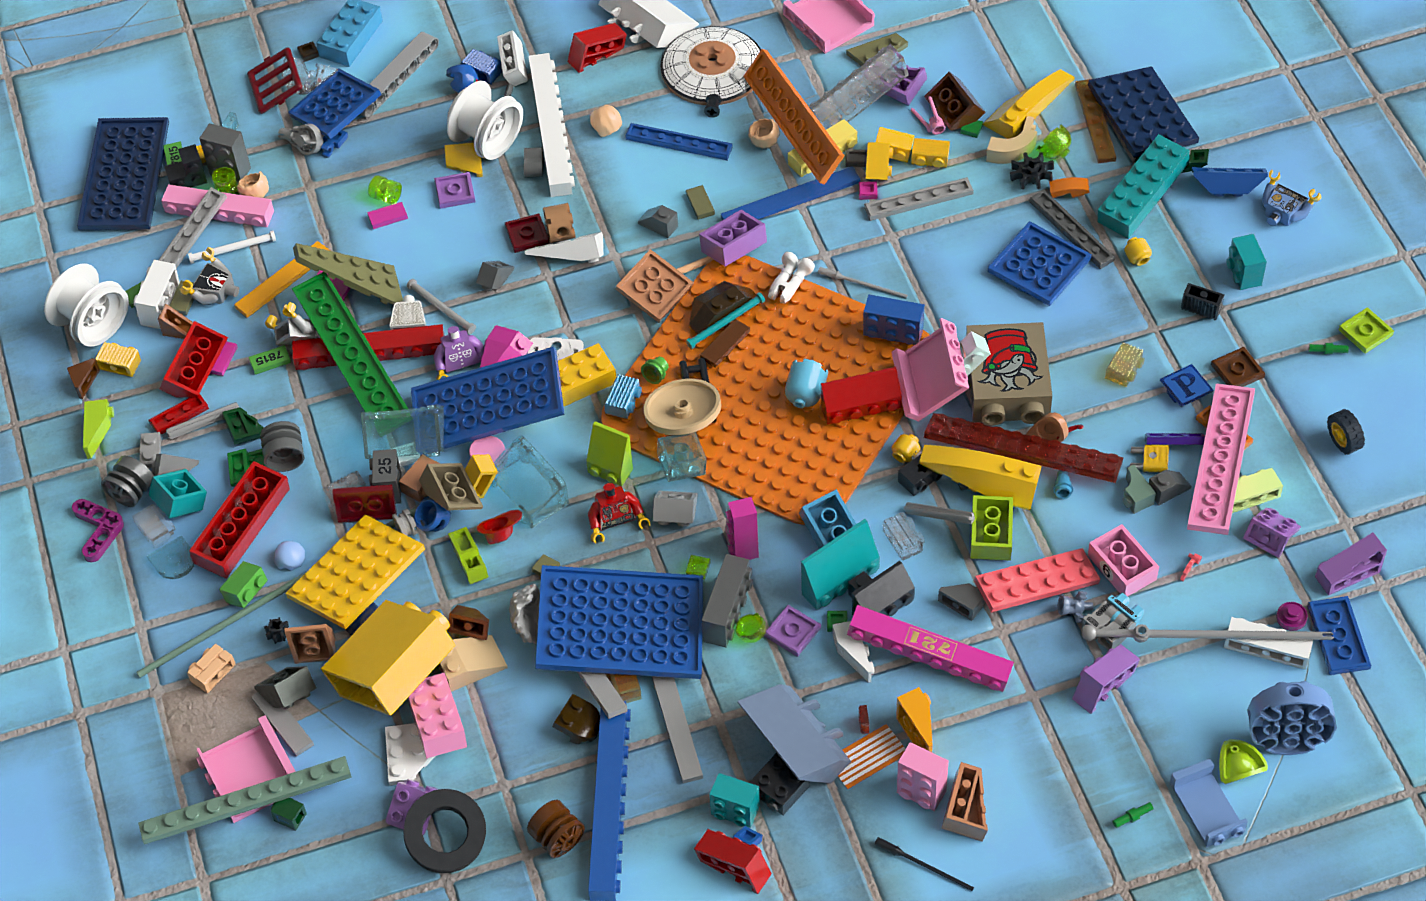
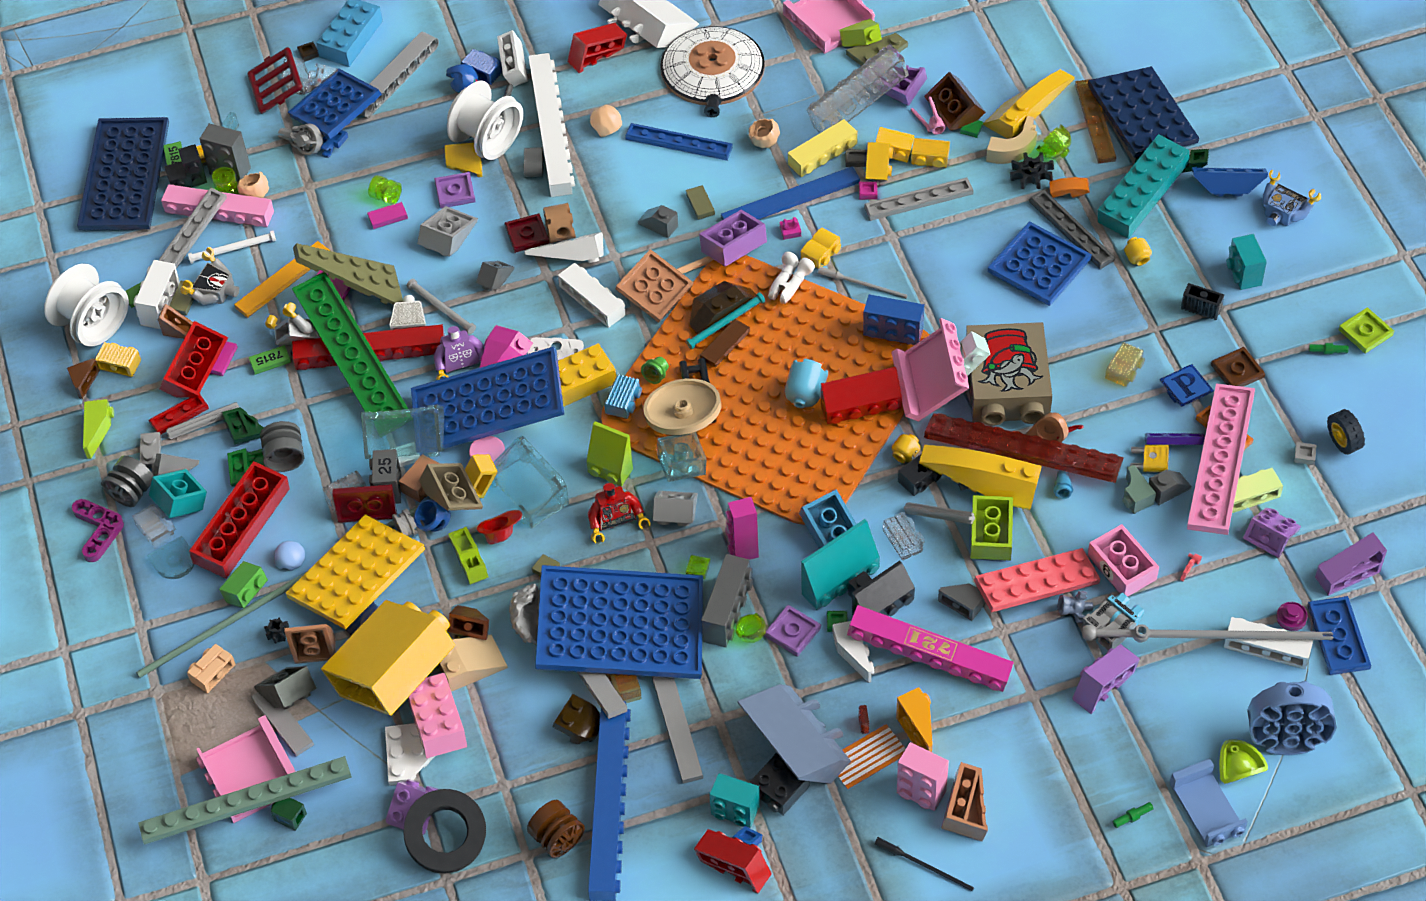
orange plate [743,49,844,184] -> none
none -> light grey slope [417,206,478,256]
none -> white brick [558,263,625,328]
none -> dark pink tile [779,217,802,240]
none -> yellow brick [801,228,841,269]
none -> lime slope [839,19,882,47]
none -> light grey plate [1294,442,1316,465]

